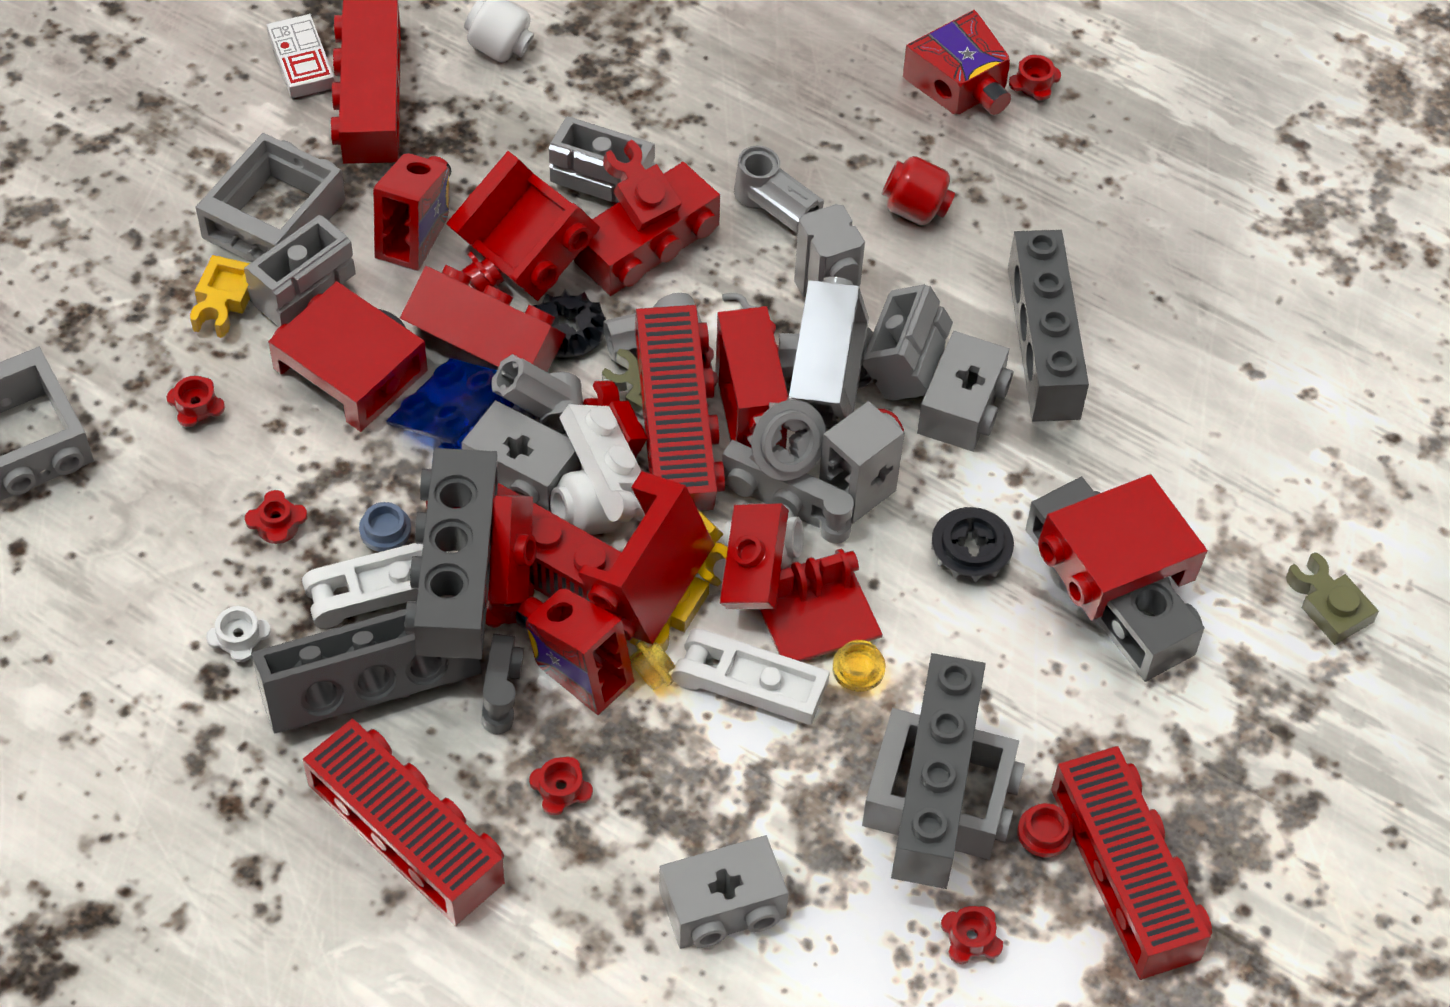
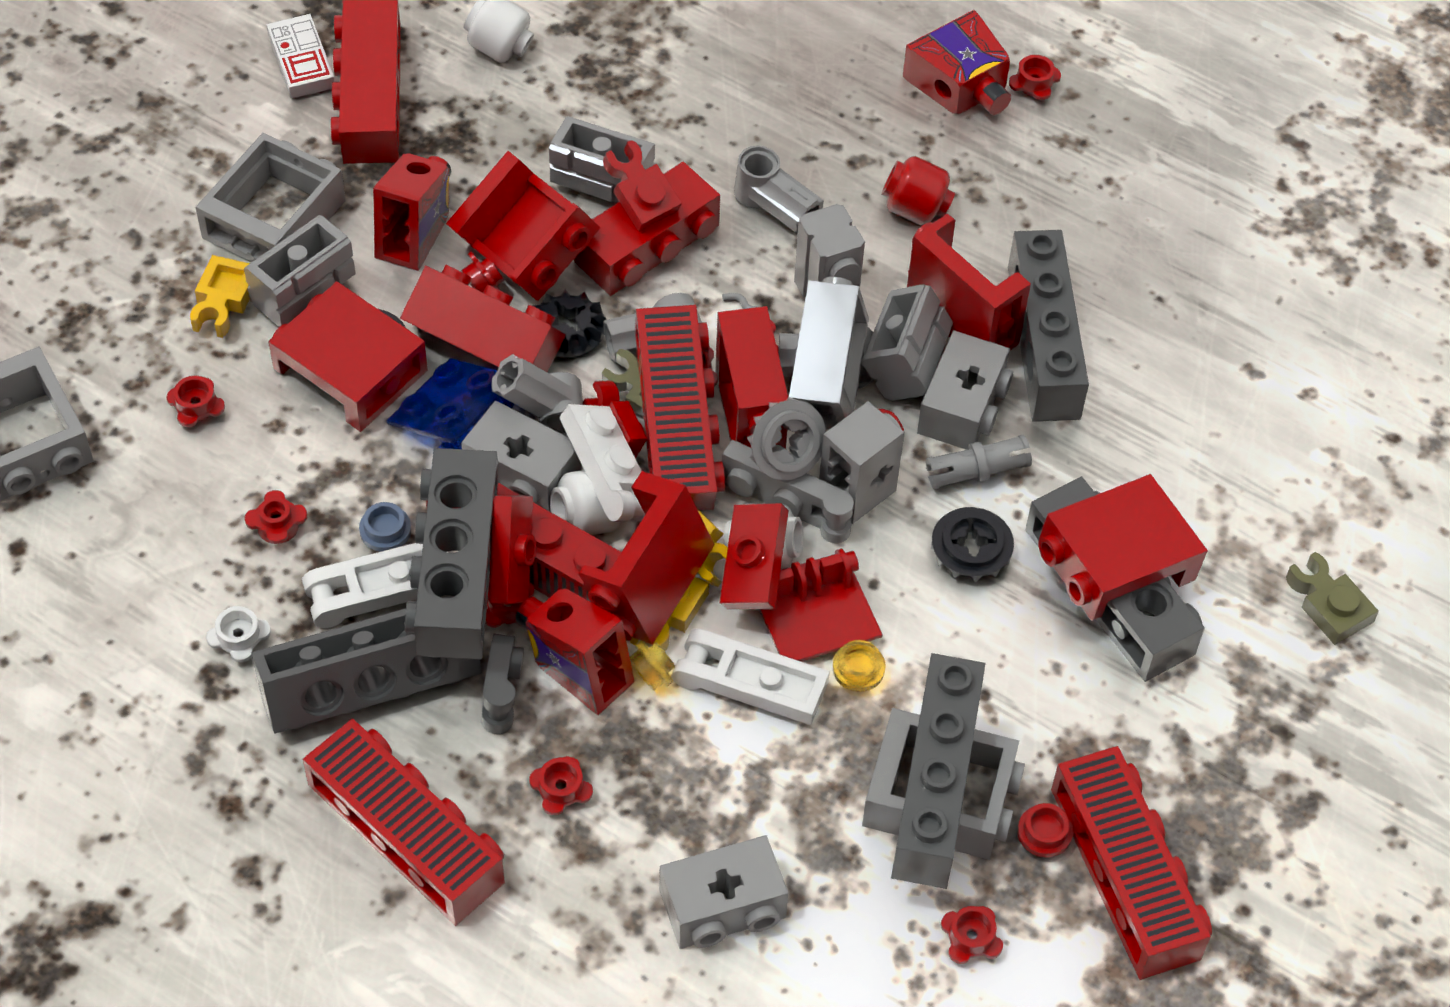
none -> red panel [907,214,1031,351]
none -> light grey pin [926,435,1032,489]

